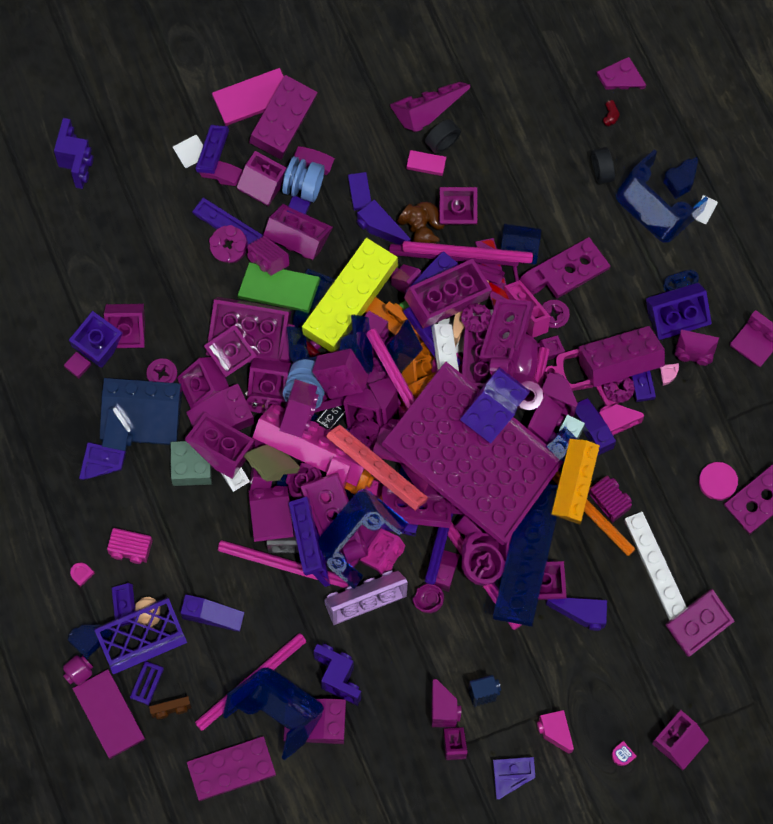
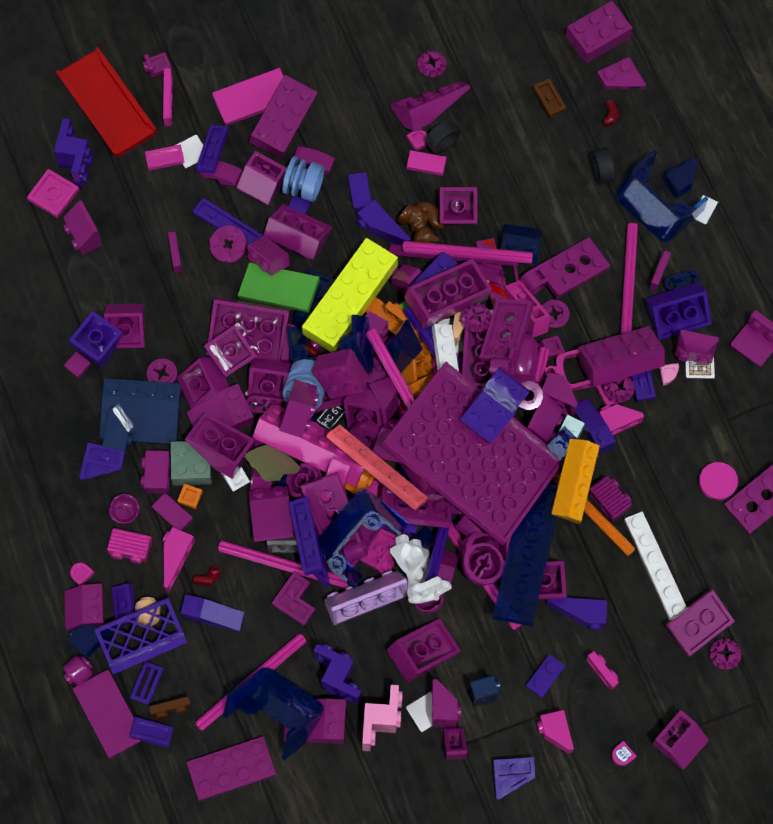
none -> dark pink plate [27,169,79,218]
none -> red ladder [56,47,157,157]
none -> magenta slope [63,200,102,255]
none -> magenta slope [65,584,105,630]
none -> magenta hair [109,493,140,525]
none -> dark purple tile [129,717,174,748]
none -> magenta brick [141,451,171,494]
none -> magenta bracket [142,52,172,78]
none -> dark pink tile [145,144,185,171]
none -> magenta tile [151,493,193,531]
none -> dark pink tile [163,68,173,126]
none -> dark pink slope [163,527,195,593]
none -> magenta tile [168,231,182,274]
none -> orange plate [177,483,203,509]
none -> dark red arm [193,566,221,586]
none -> magenta plate [272,572,316,626]
none -> bright pink bracket [362,685,402,751]
none -> magenta slope [387,618,461,684]
none -> white hips [390,534,452,604]
none -> white sticker [406,692,432,732]
none -> dark pink tile [407,130,427,151]
none -> clear blue tile [412,527,436,551]
none -> magenta gear [417,49,446,77]
none -> dark purple plate [526,654,565,699]
none -> reddish brown plate [533,78,566,118]
none -> magenta brick [565,1,633,64]
none -> dark pink plate [586,651,619,691]
none -> dark pink axle [621,223,638,334]
none -> magenta tile [649,251,671,292]
none -> sticker [686,357,715,378]
none -> magenta gear [710,638,742,670]

